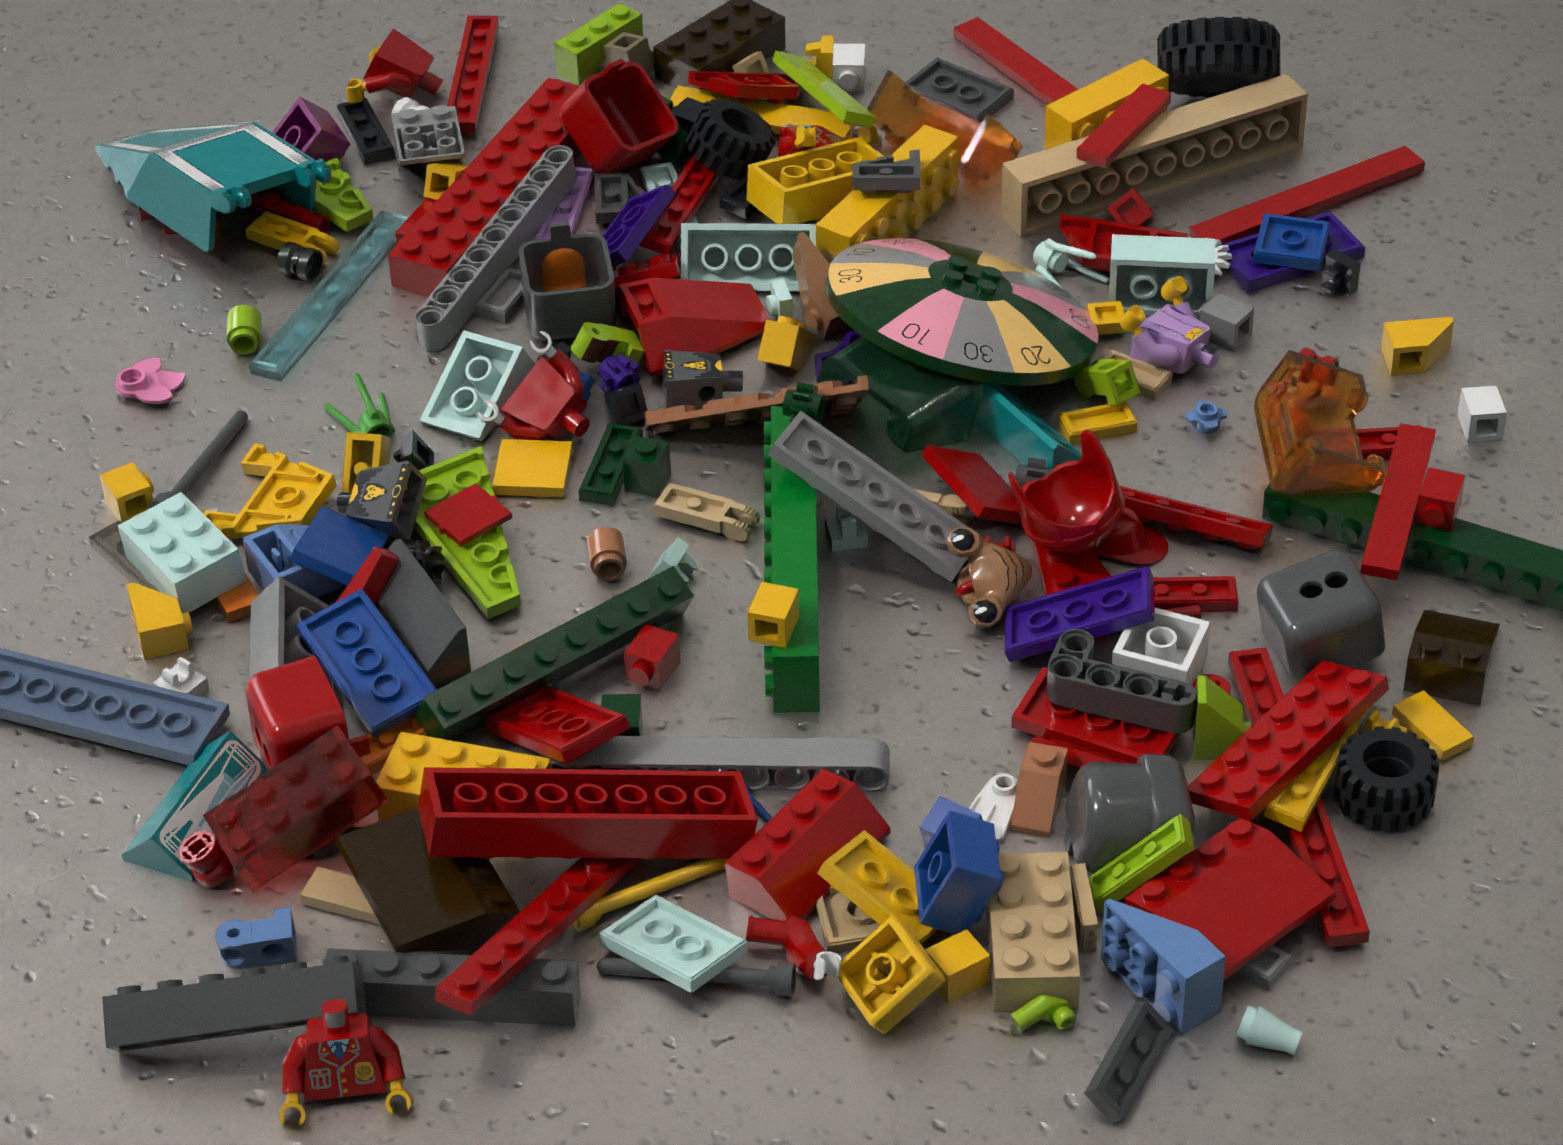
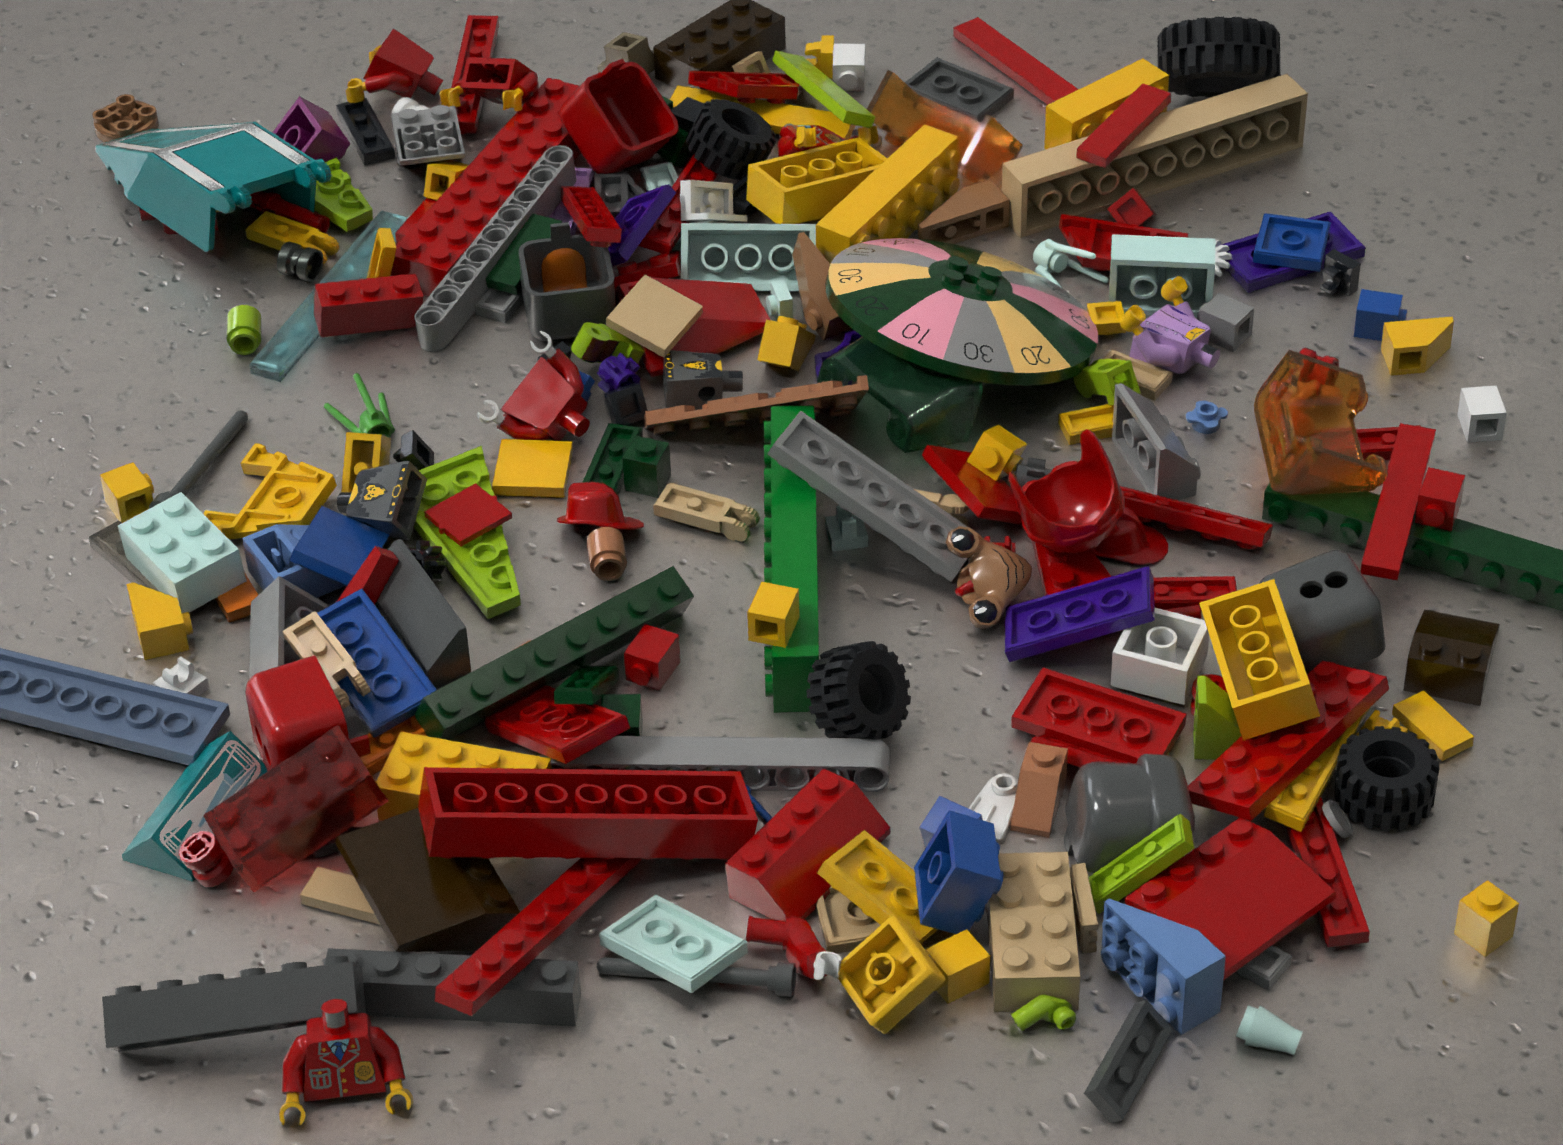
bright pink plate [115,357,185,404] -> none
medium blue leg [215,907,297,969] -> none
light aqua slope [420,330,535,441] -> none
lime brick [554,3,643,85] -> none
yellow piece [573,858,729,932] -> none
light aqua tile [647,537,697,583] -> none
dark green gear [782,382,825,423] -> none
dark grey wing [852,150,920,193] -> none
teal slope [966,380,1082,469] -> none
dark grey beam [1047,629,1197,734] -> none
red tile [1189,146,1425,244] -> none
none -> medium nougat tile [92,94,159,142]
none -> tan hinge [282,611,371,710]
none -> red brick [314,274,424,337]
none -> yellow tile [367,228,396,278]
none -> red torso [440,57,539,111]
none -> dark green tile [485,213,562,295]
none -> dark green tile [554,666,619,705]
none -> red piece [557,482,644,530]
none -> red plate [561,186,622,247]
none -> tan tile [606,275,703,357]
none -> white bracket [680,180,747,223]
none -> black tyre [807,641,911,739]
none -> medium nougat slope [918,179,1010,244]
none -> yellow brick [967,424,1028,481]
none -> light grey slope [1112,383,1201,500]
none -> yellow brick [1199,579,1320,740]
none -> light grey piece [1322,800,1353,838]
none -> blue brick [1353,289,1408,341]
none -> yellow brick [1454,880,1519,957]

